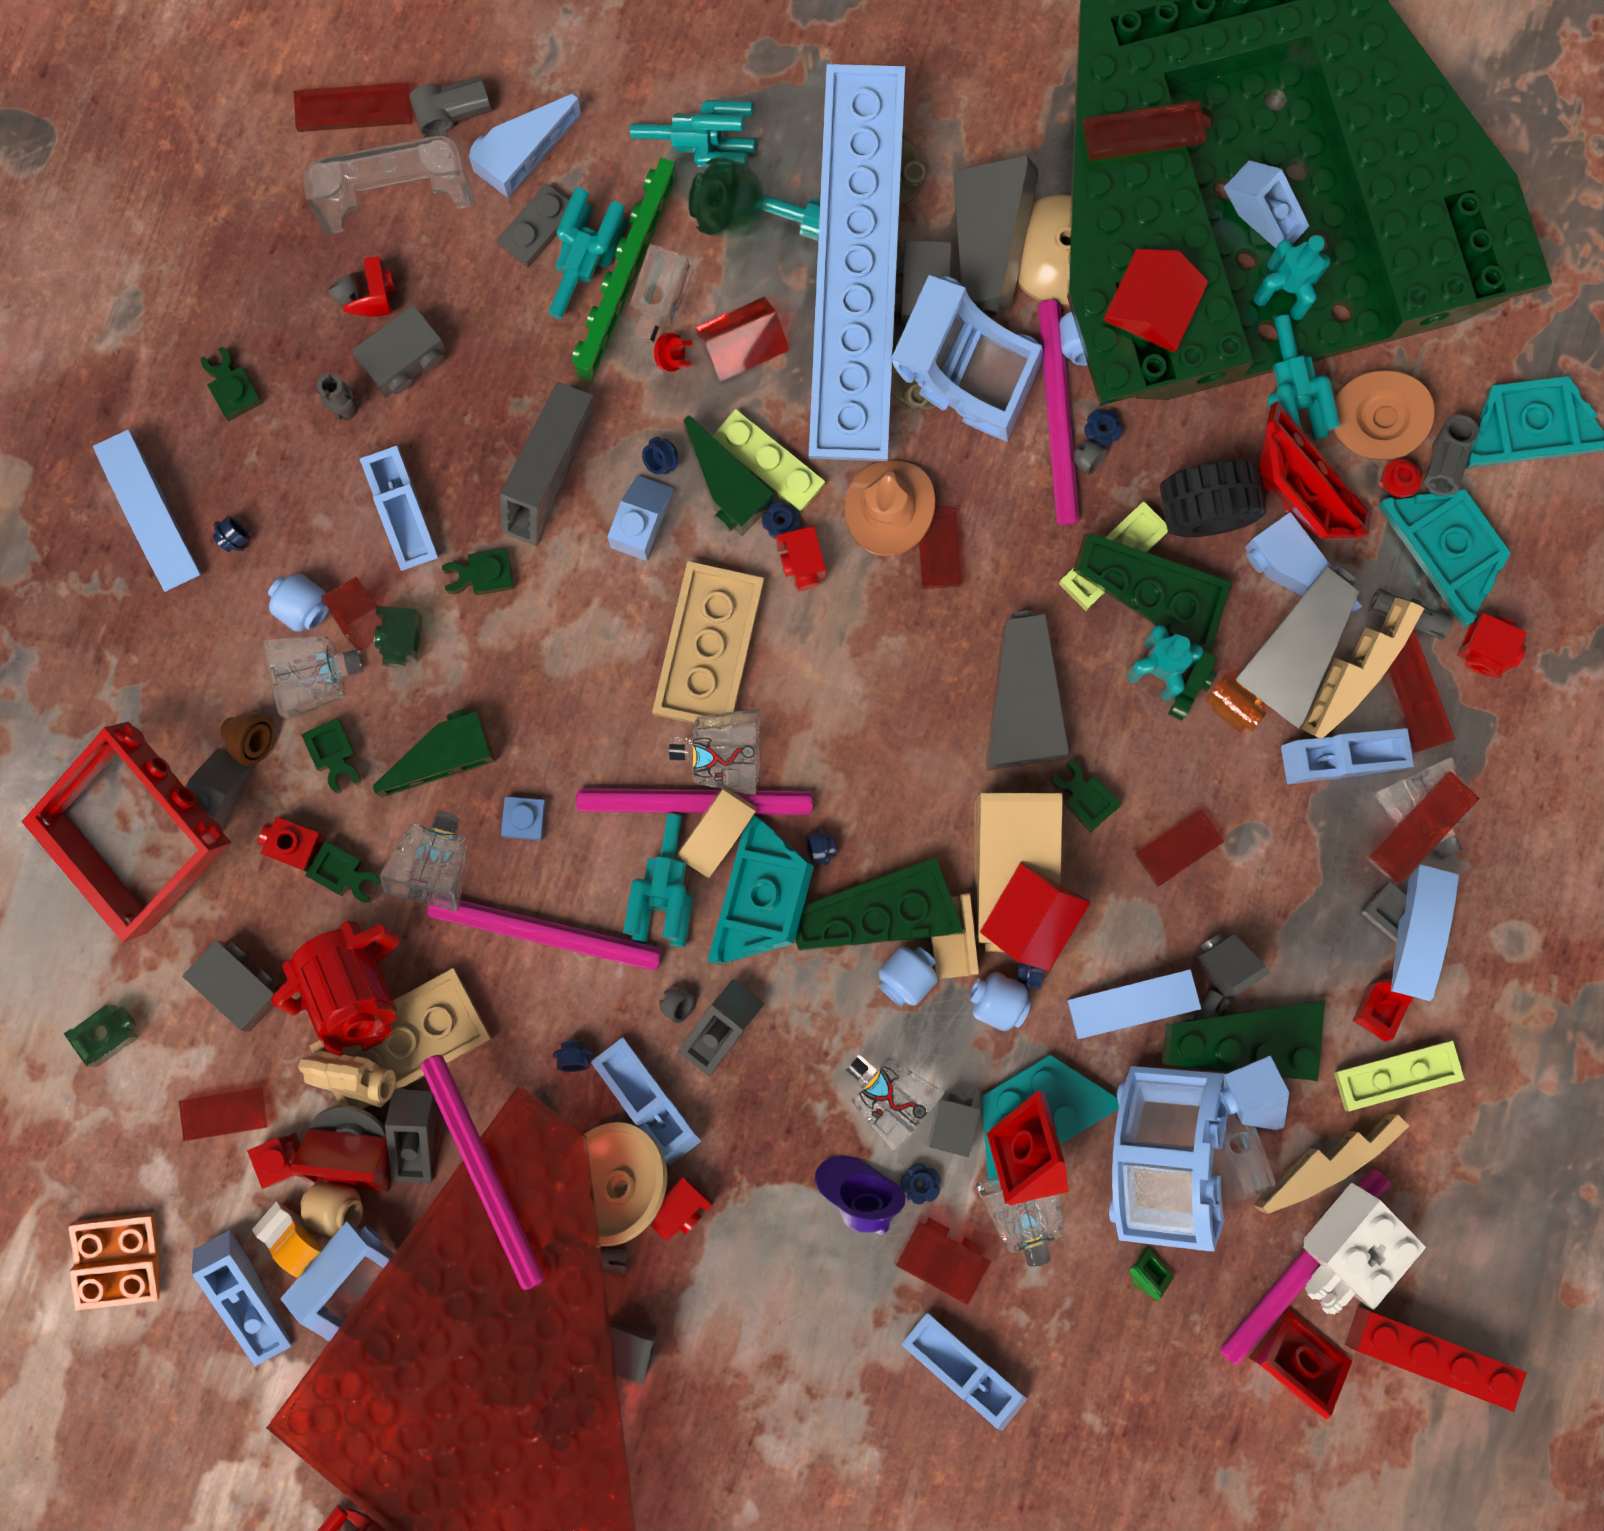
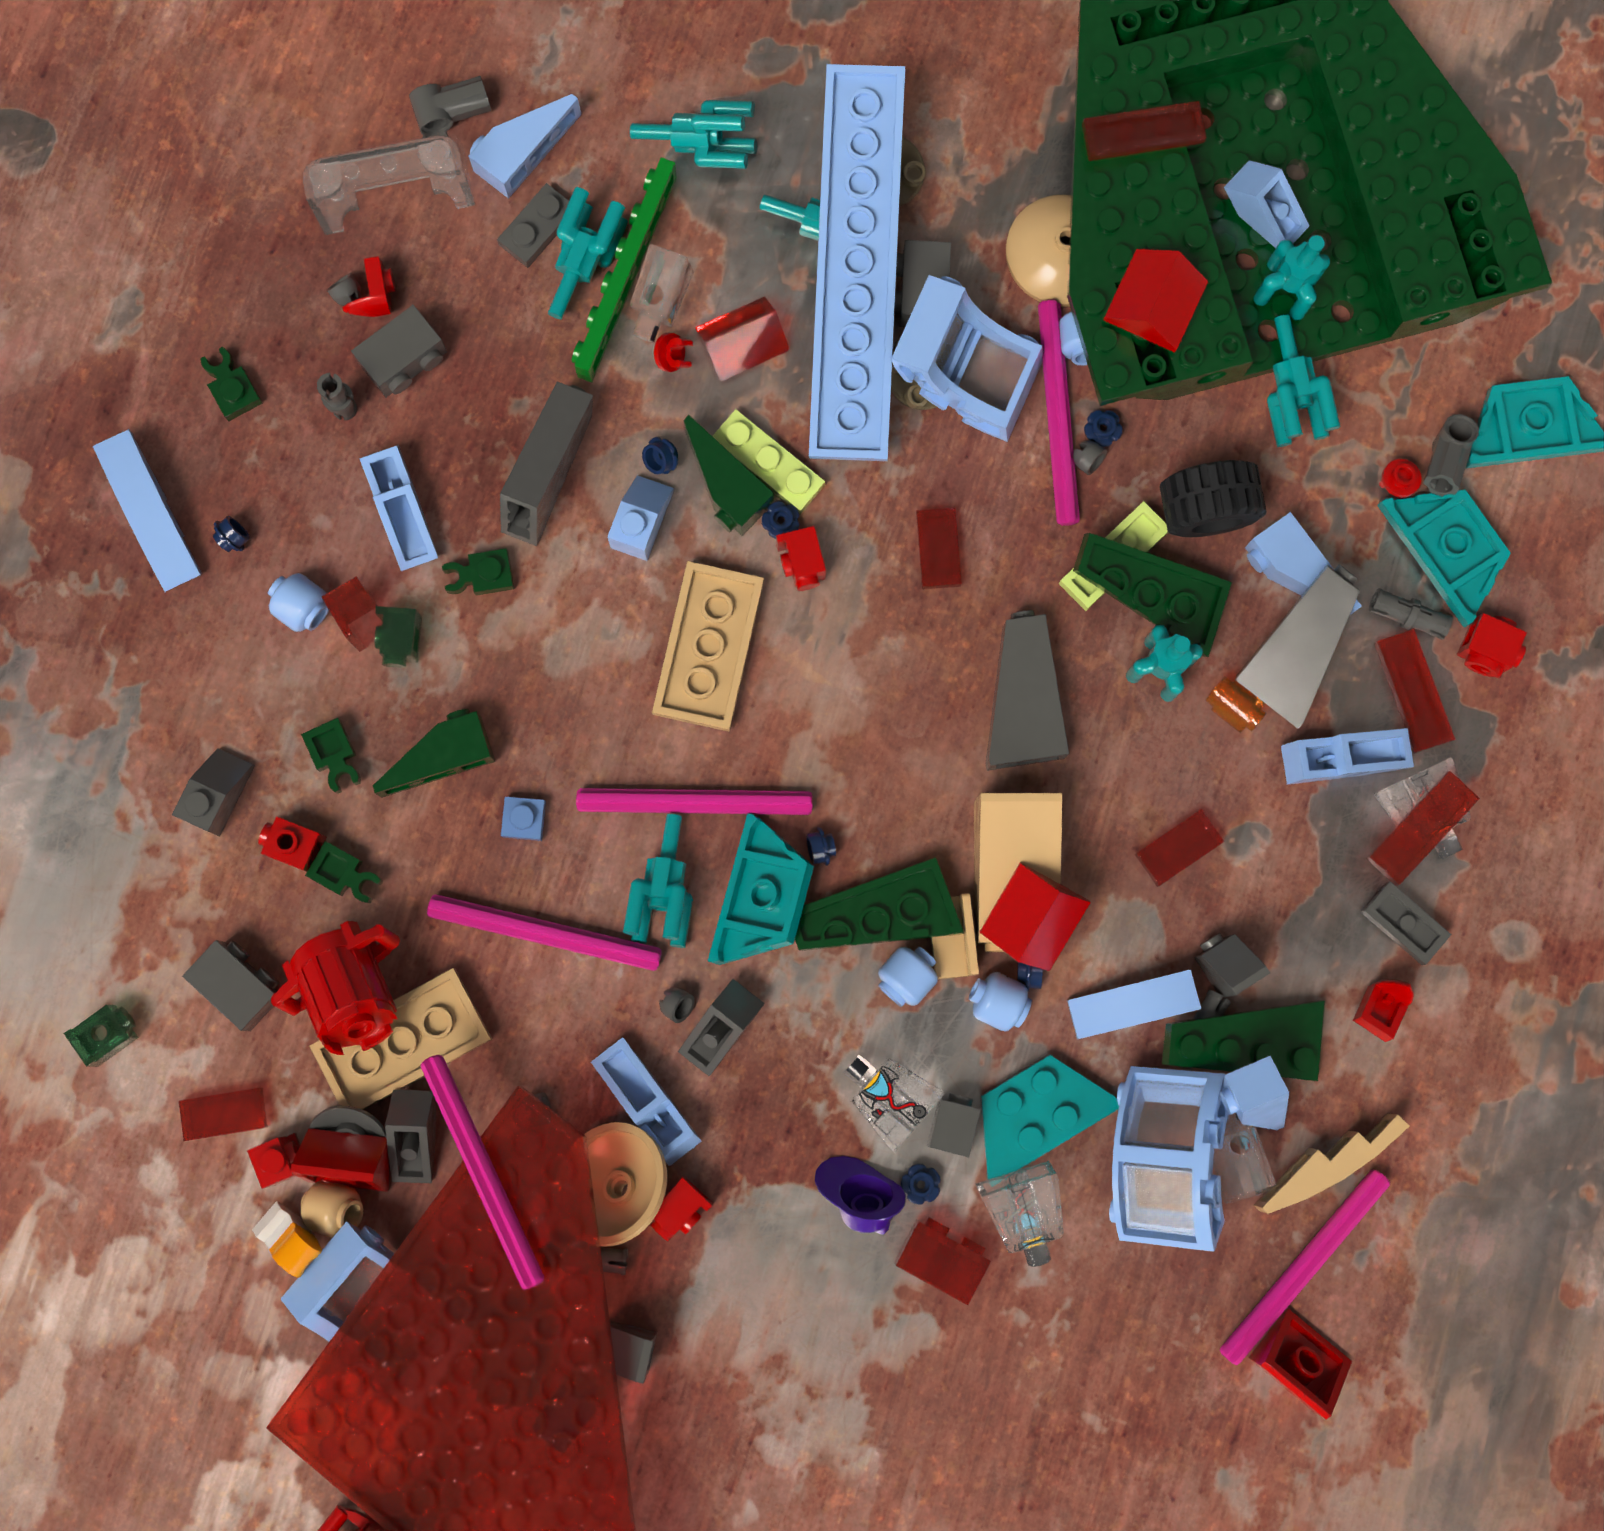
red window [21,721,232,943] -> none
orange slope [69,1212,160,1310] -> none
light blue slope [192,1230,292,1366] -> none
reddish brown brick [220,712,275,766] -> none
clear torso [263,636,363,720] -> none
clear red tile [294,82,412,132] -> none
tan rock [298,1051,396,1107] -> none
clear torso [380,811,468,912] -> none
dark blue plate [553,1041,593,1072] -> none
clear torso [669,709,760,795] -> none
tan slope [676,786,757,878] -> none
clear green cylinder [689,157,764,238] -> none
nougat hat [845,460,936,556] -> none
light blue slope [901,1313,1028,1431] -> none
dark grey slope [953,155,1038,317] -> none
red slope [986,1090,1069,1205] -> none
dark green plate [1050,760,1121,833] -> none
green slope [1129,1247,1174,1301] -> none
dark green plate [1168,650,1218,721] -> none
red wedge [1259,401,1371,538] -> none
tan slope [1302,597,1424,739] -> none
white hinge [1303,1182,1426,1315] -> none
yellowish green plate [1334,1041,1465,1111] -> none
nougat hat [1335,371,1435,460] -> none
red brick [1345,1307,1527,1412] -> none
light blue slope [1391,864,1459,1001] -> none

